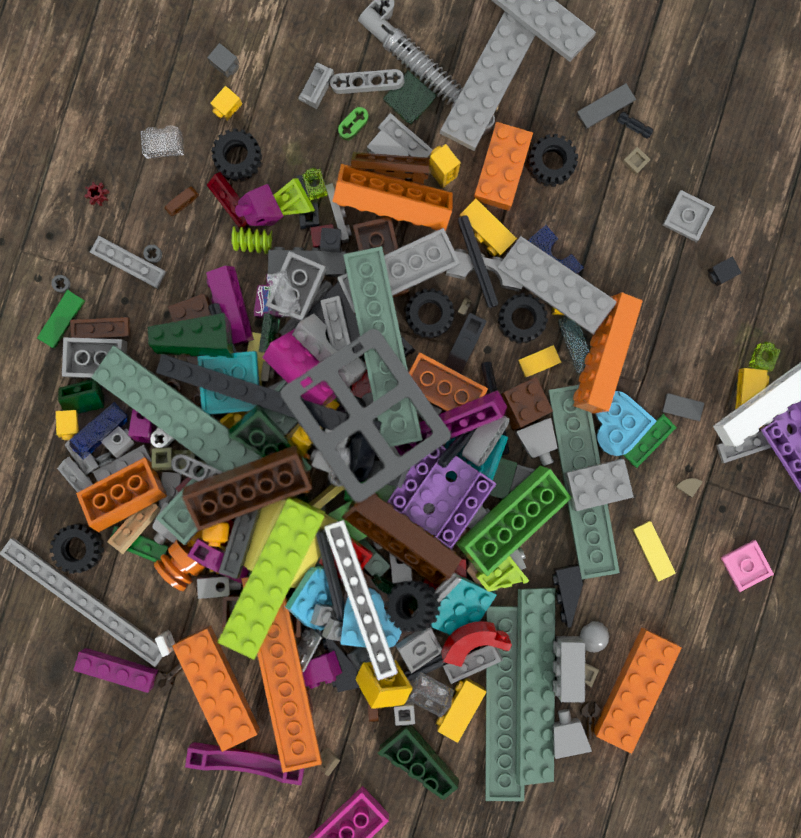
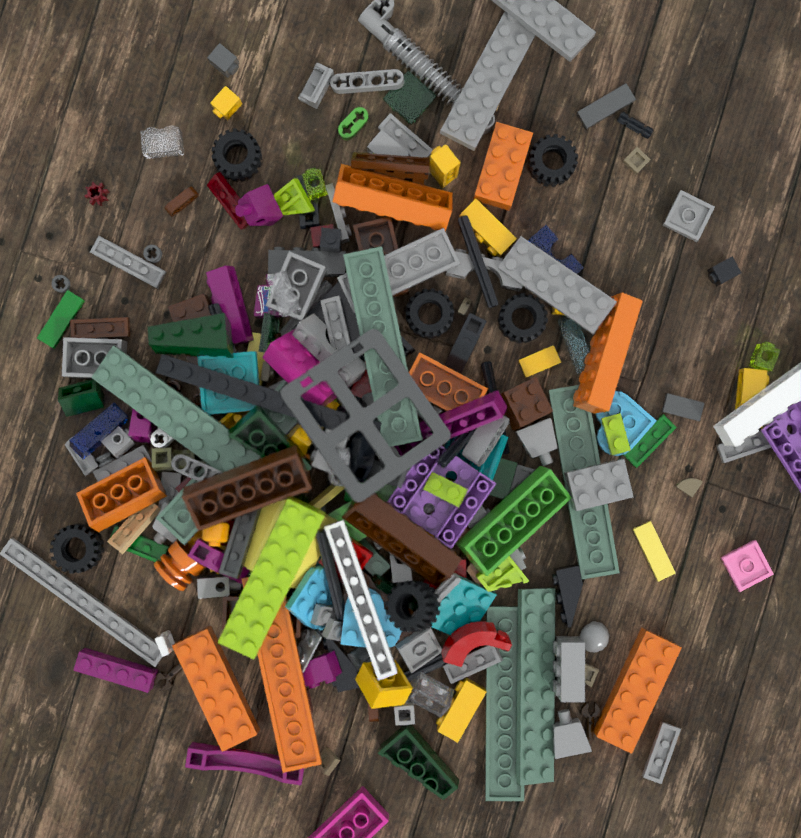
yellow brick [56,410,79,440] -> none
light grey plate [57,457,93,493] -> none
lime piece [231,226,273,254] -> none
none -> lime plate [423,472,468,507]
none -> lime plate [601,413,631,455]
none -> light grey plate [642,721,681,784]

